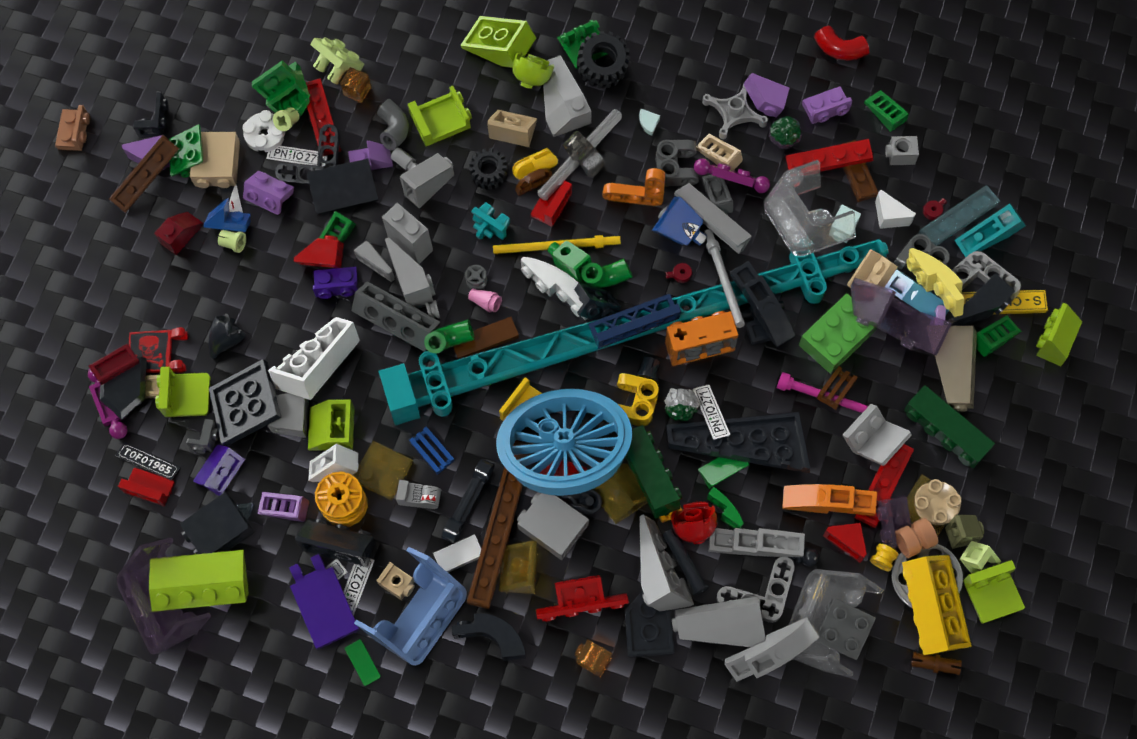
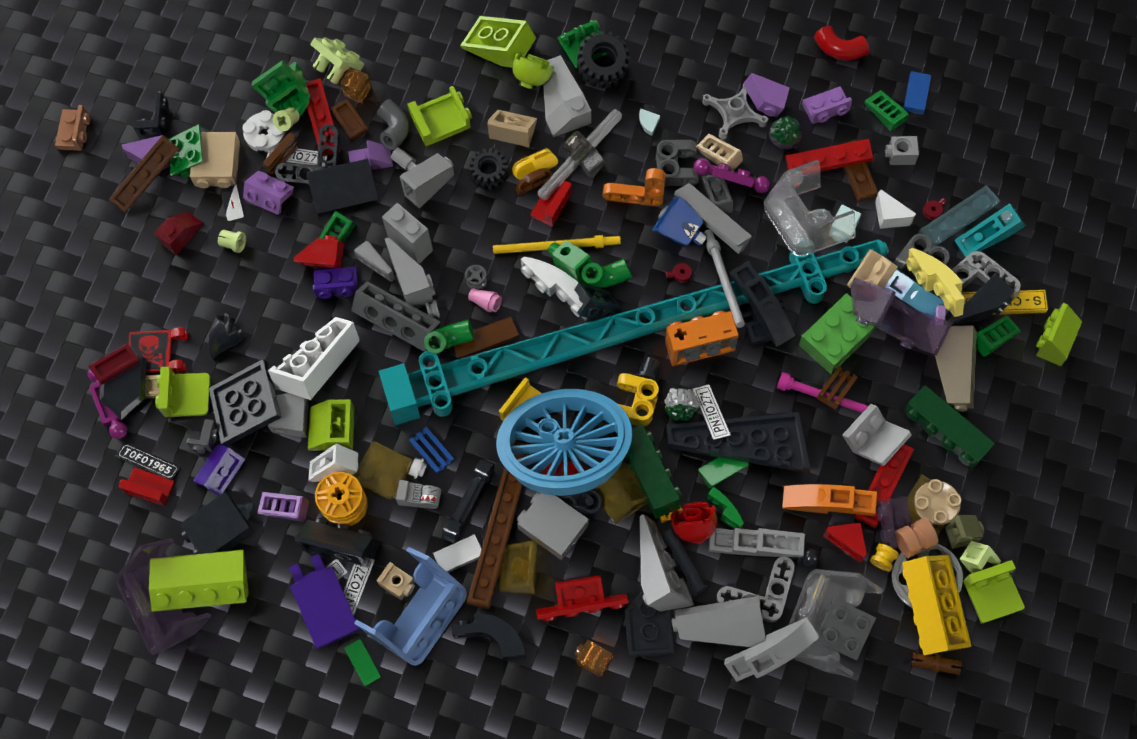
blue slope [204,198,251,232] -> none
teal hips [471,202,510,240] -> none
dark blue fence [588,294,681,349] -> none
none -> reddish brown tile [263,133,299,176]
none -> reddish brown tile [330,98,369,142]
none -> white plate [408,458,427,479]
none -> blue tile [903,71,931,114]

